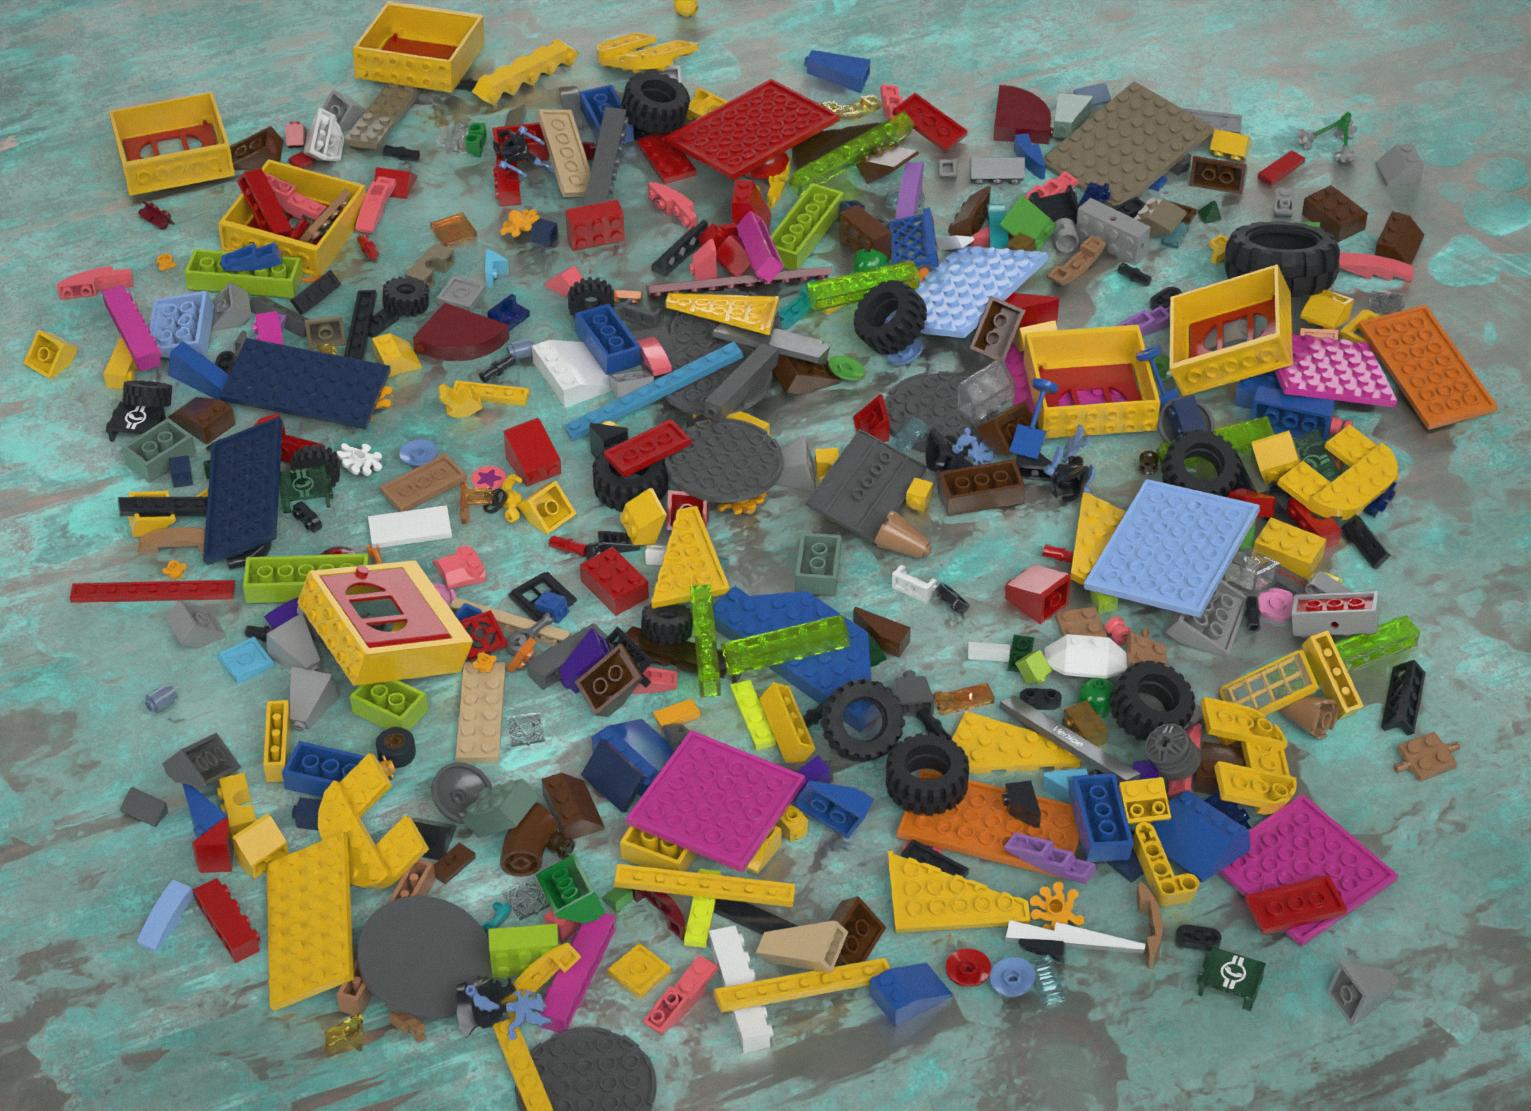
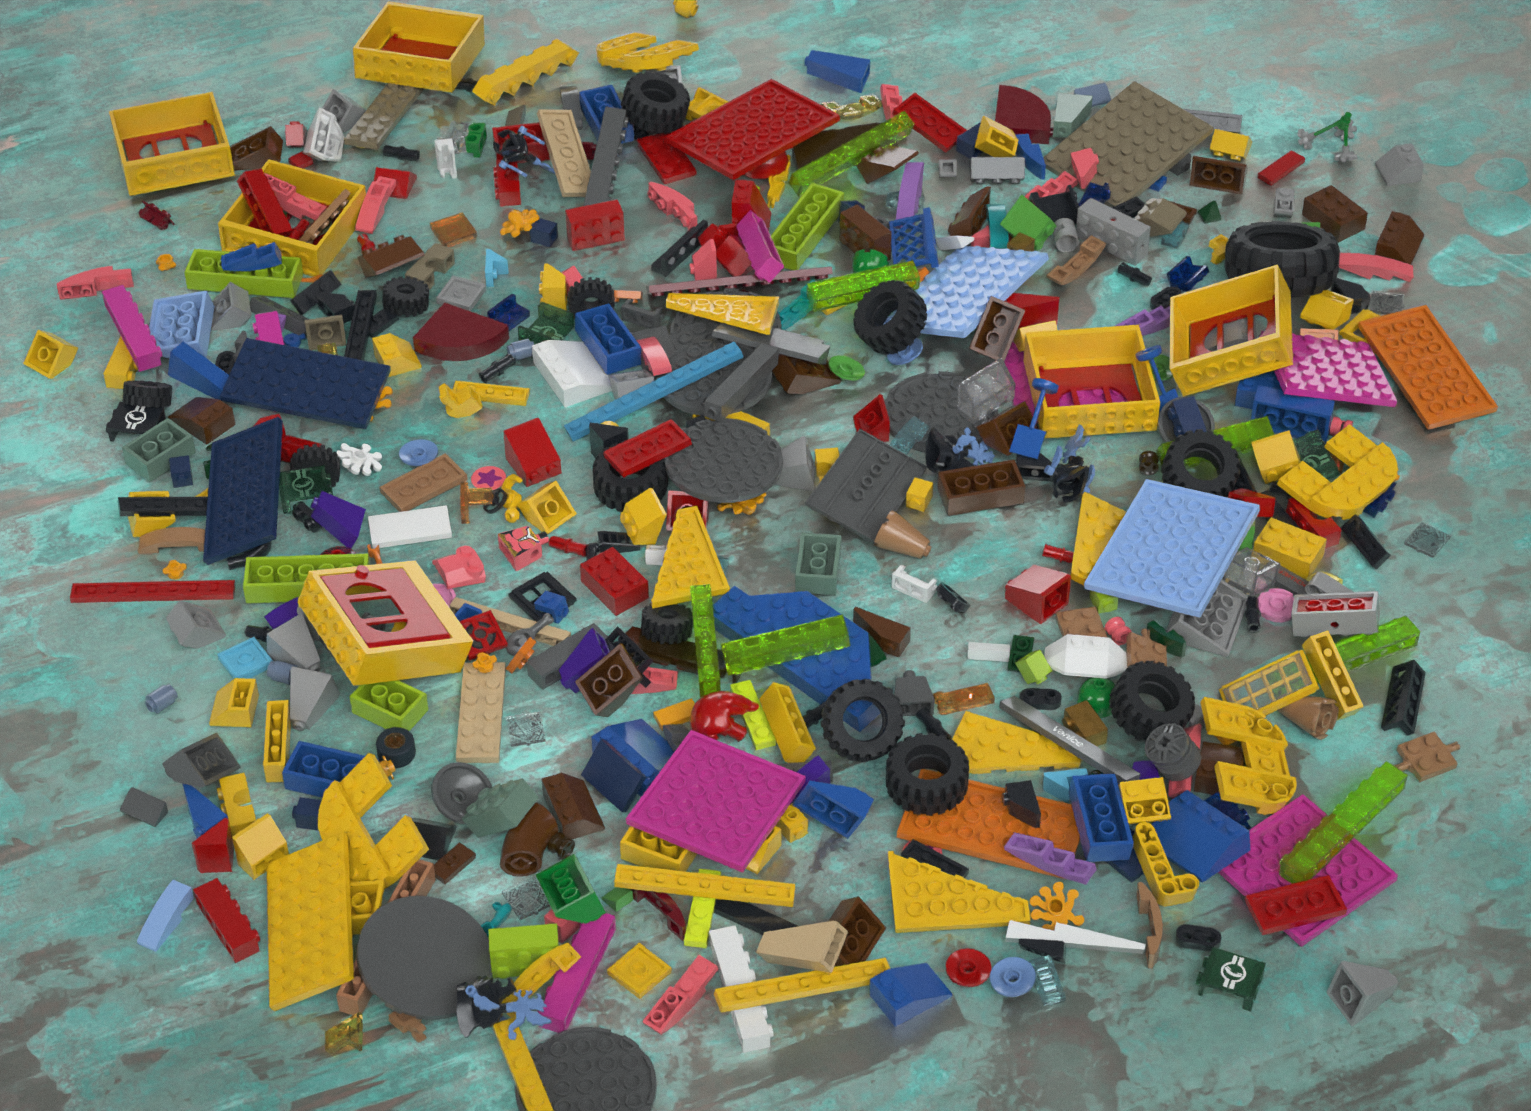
none -> yellow slope [209,678,259,727]
none -> sand blue brick [267,660,297,685]
none -> blue piece [283,333,306,348]
none -> dark purple slope [310,491,366,549]
none -> black slope [316,292,355,324]
none -> yellow slope [350,880,385,935]
none -> reddish brown slope [357,234,425,277]
none -> white hinge [434,138,457,179]
none -> coral torso [498,526,549,571]
none -> clear green panel [518,302,574,345]
none -> yellow slope [539,264,568,316]
none -> red piece [690,691,759,742]
none -> dark blue brick [956,122,984,159]
none -> yellow slope [975,116,1019,157]
none -> coral slope [1071,148,1099,189]
none -> dark green slope [1147,620,1186,658]
none -> clear blue bracket [1167,256,1209,292]
none -> clear neon green brick [1279,761,1408,884]
none -> black slope [1331,278,1370,315]
none -> clear piece [1404,522,1451,558]

